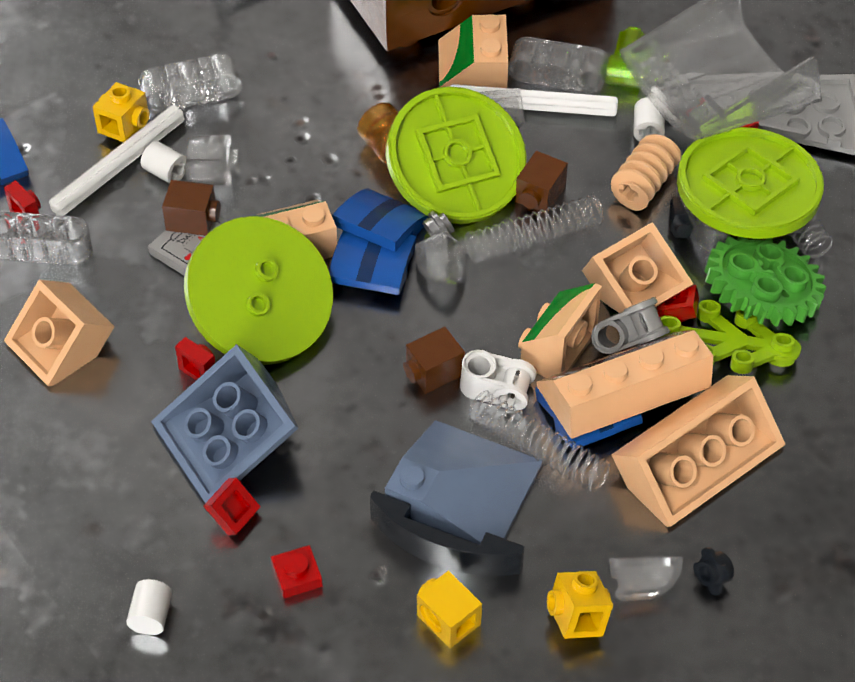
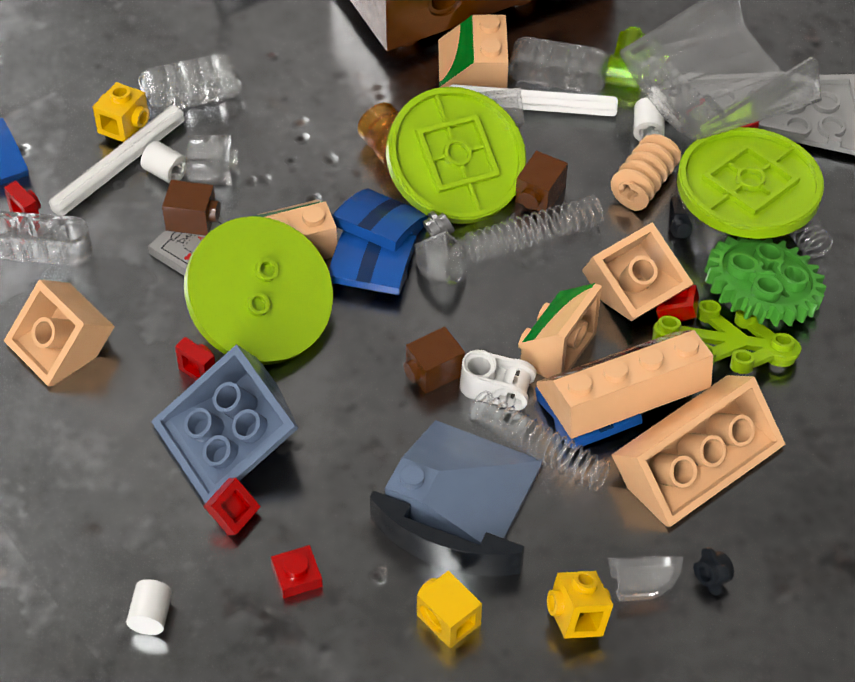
light grey piece [591,297,670,354] -> none

